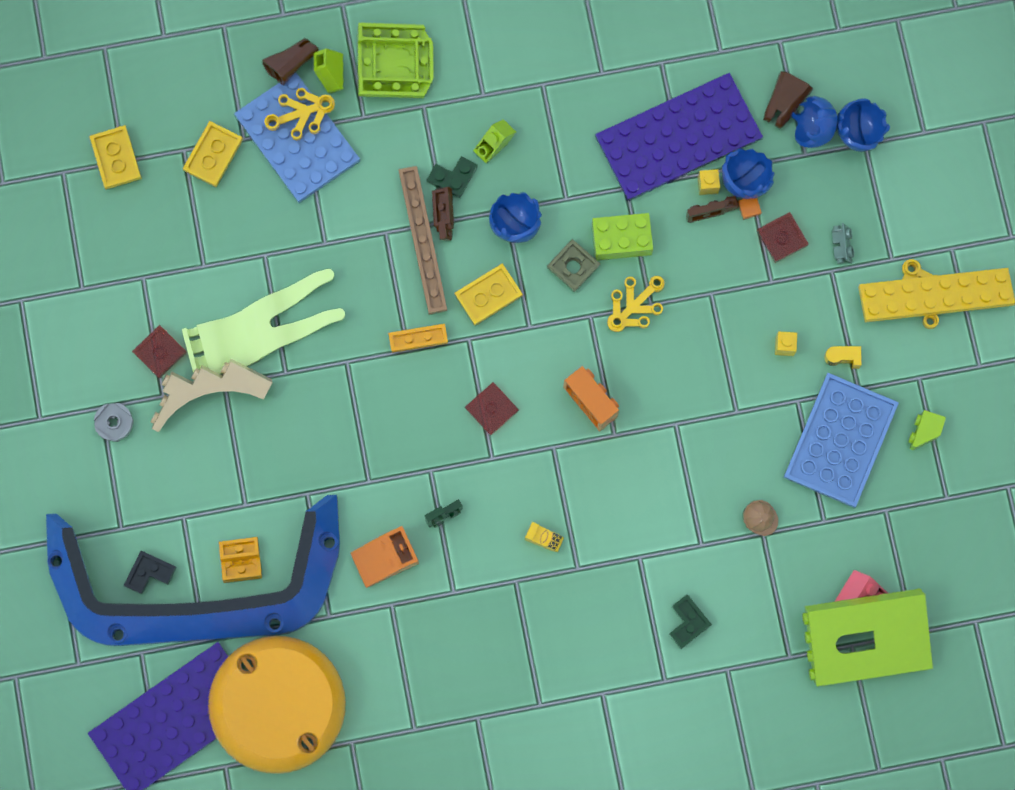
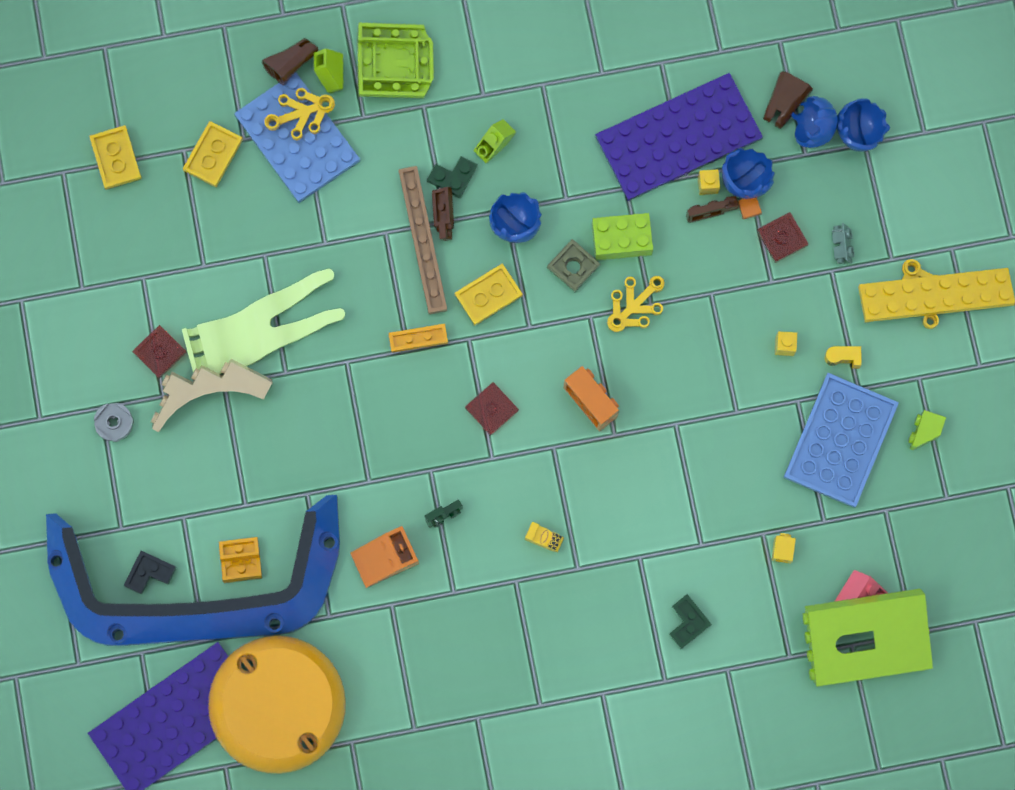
medium nougat piece [743,500,778,536] -> none
none -> yellow brick [771,533,796,564]

